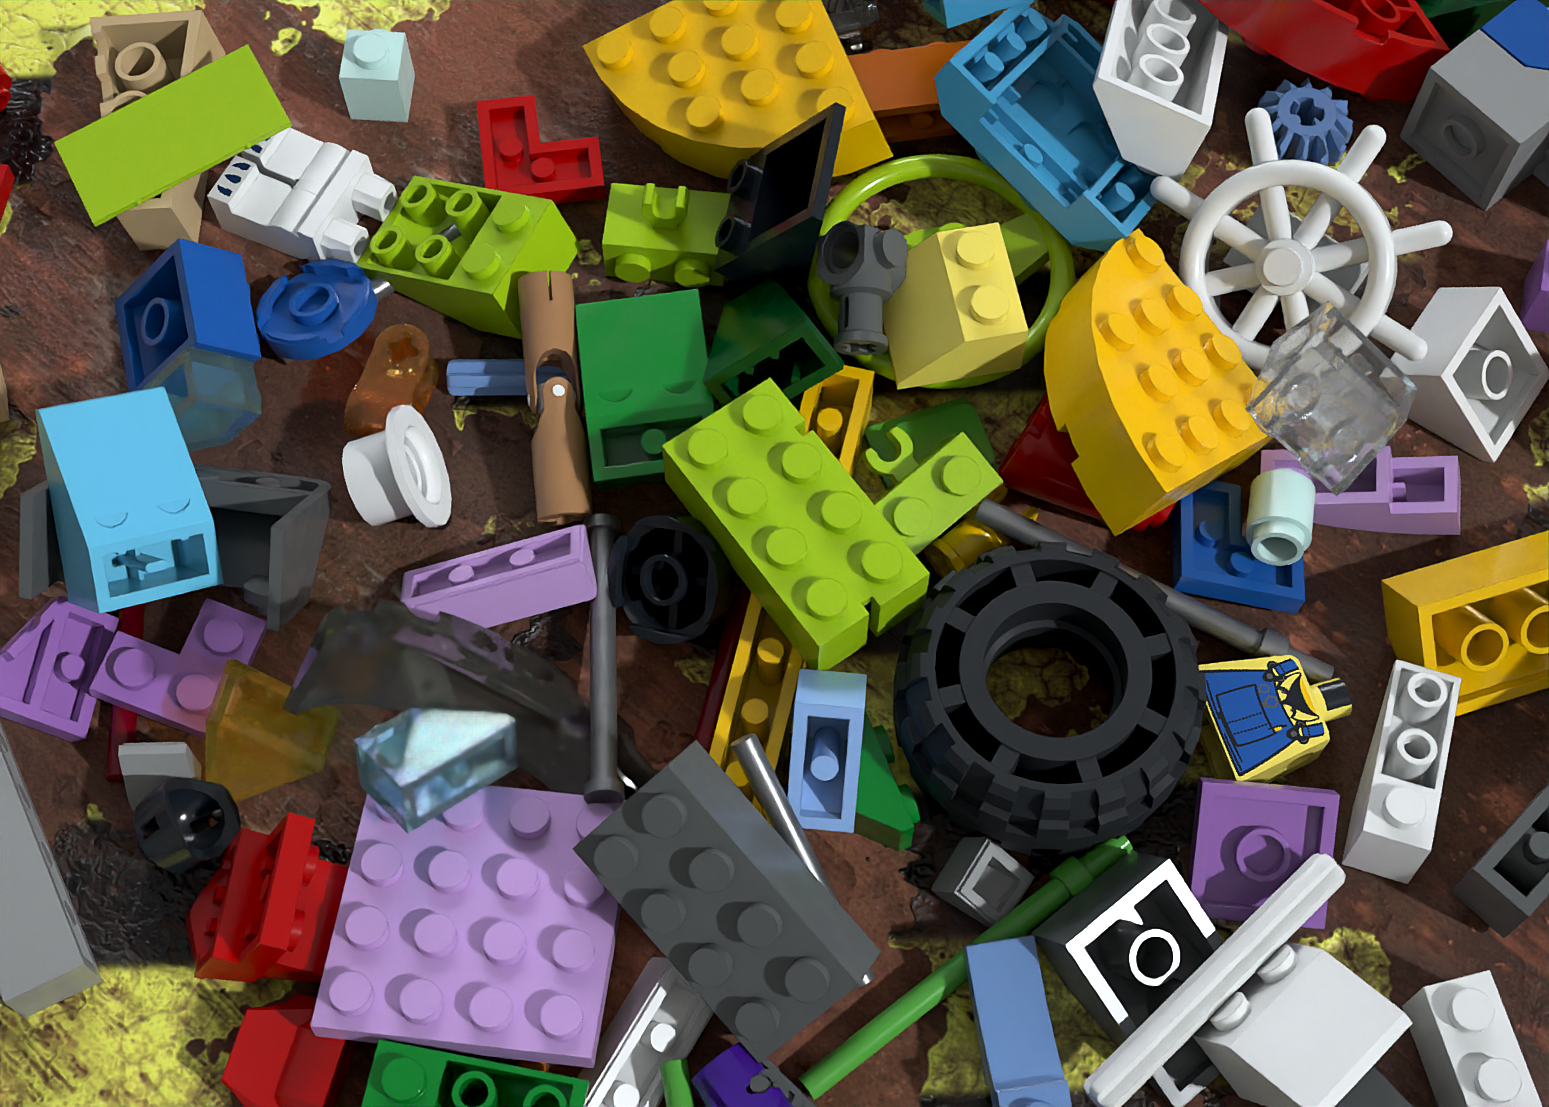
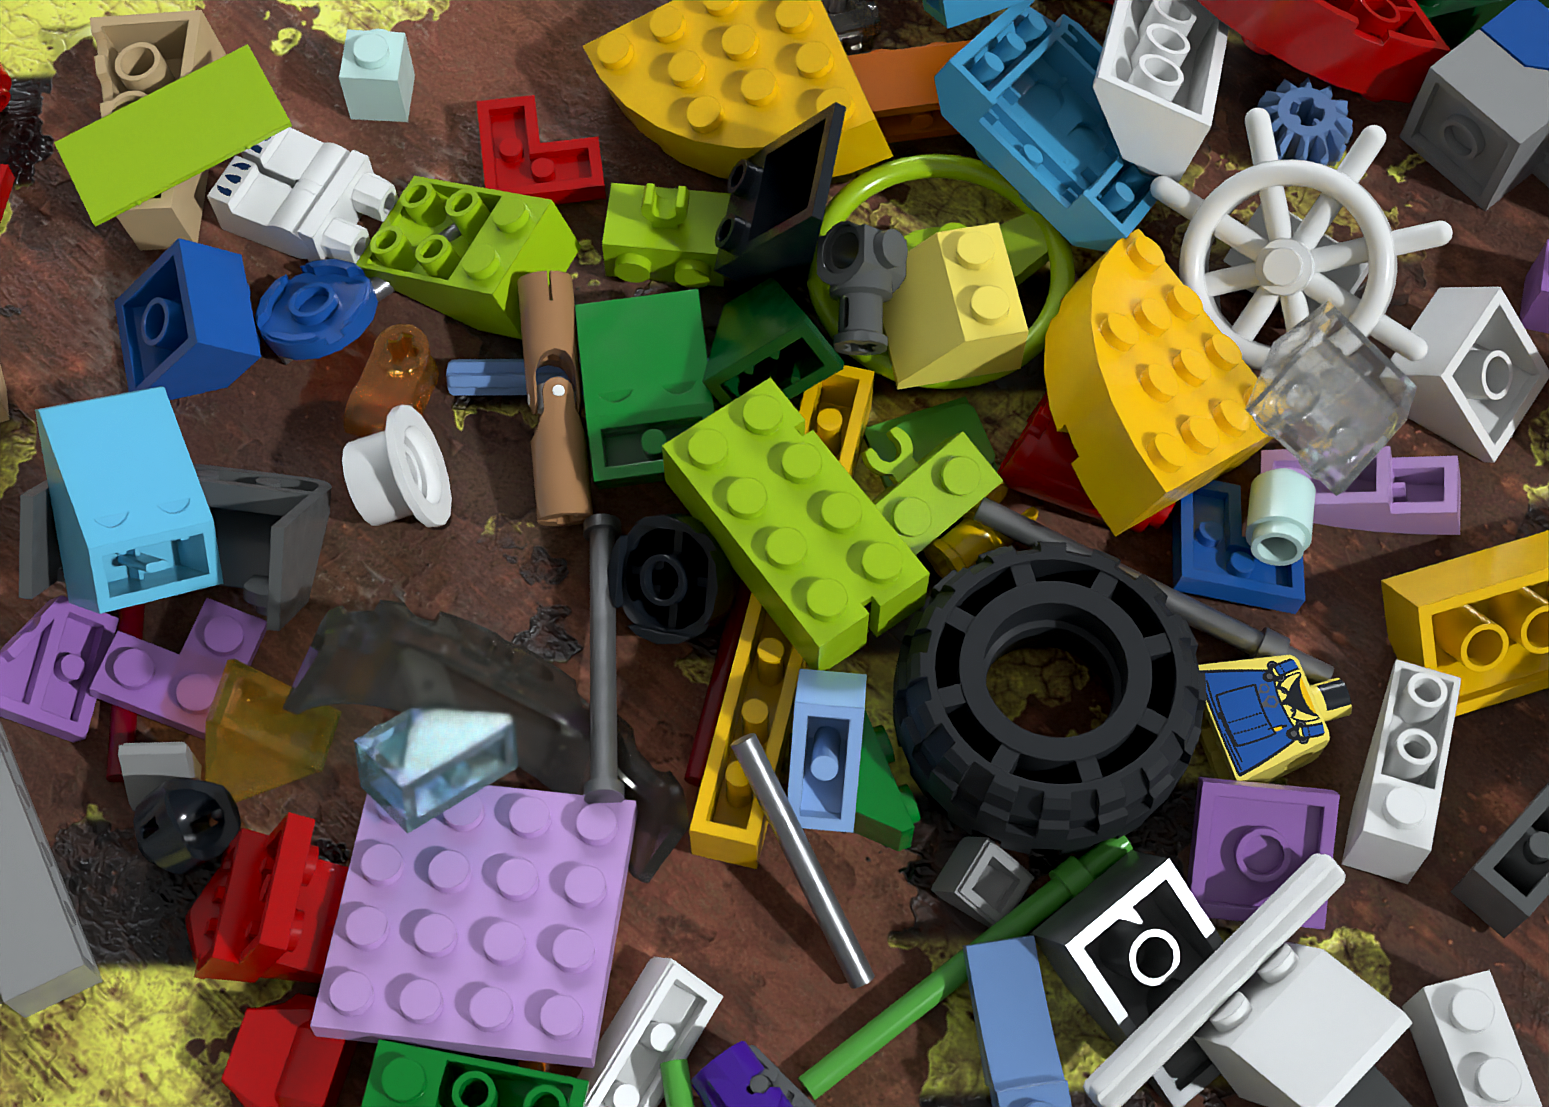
clear light blue slope [141,346,262,452] -> none
lavender slope [399,524,597,643] -> none
dark grey brick [572,740,881,1063] -> none

